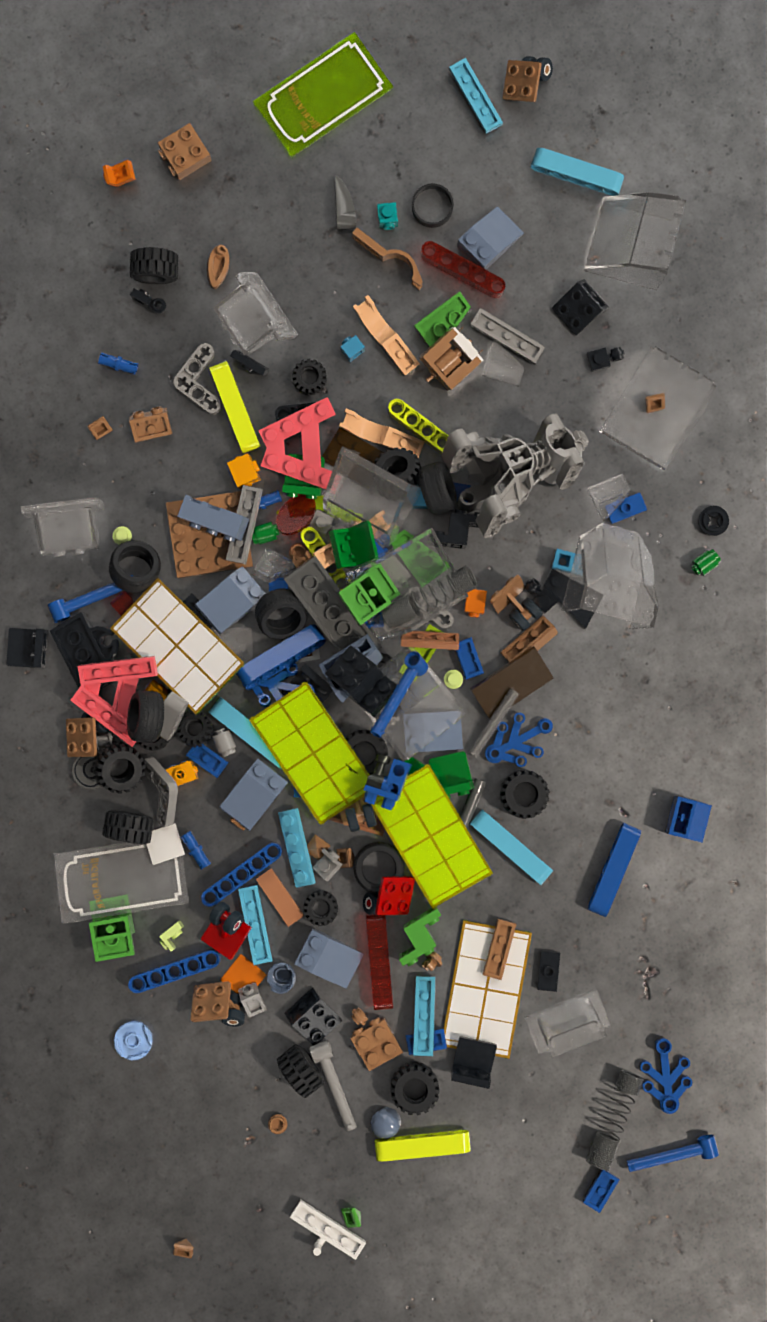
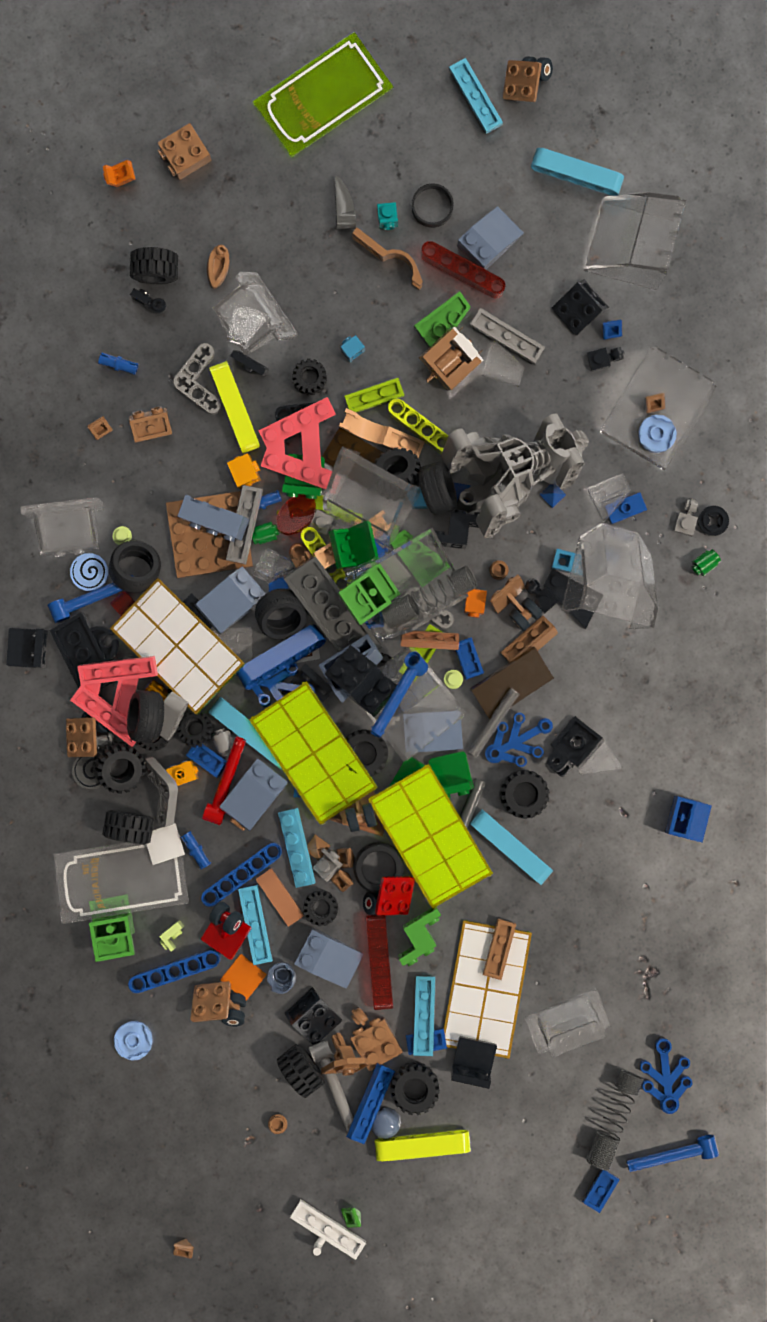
light grey bracket [238,982,267,1018] -> none
light nougat piece [353,295,420,376] -> none
blue hips [364,753,412,810] -> none
medium nougat plate [421,952,442,971] -> none
black plate [537,951,561,992] -> none
blue beam [587,822,641,917] -> none
none -> light blue tile [70,553,109,591]
none -> red piece [202,737,246,826]
none -> clear wing [226,304,270,346]
none -> medium nougat piece [321,1033,369,1076]
none -> medium nougat slope [330,870,353,892]
none -> lime plate [344,378,405,413]
none -> blue plate [346,1063,395,1144]
none -> medium nougat plate [489,561,509,580]
none -> blue slope [539,484,566,508]
none -> black plate [546,716,605,777]
none -> clear wing [574,741,623,775]
none -> blue slope [603,319,622,340]
none -> light blue tile [638,415,677,453]
none -> light grey plate [674,498,698,537]

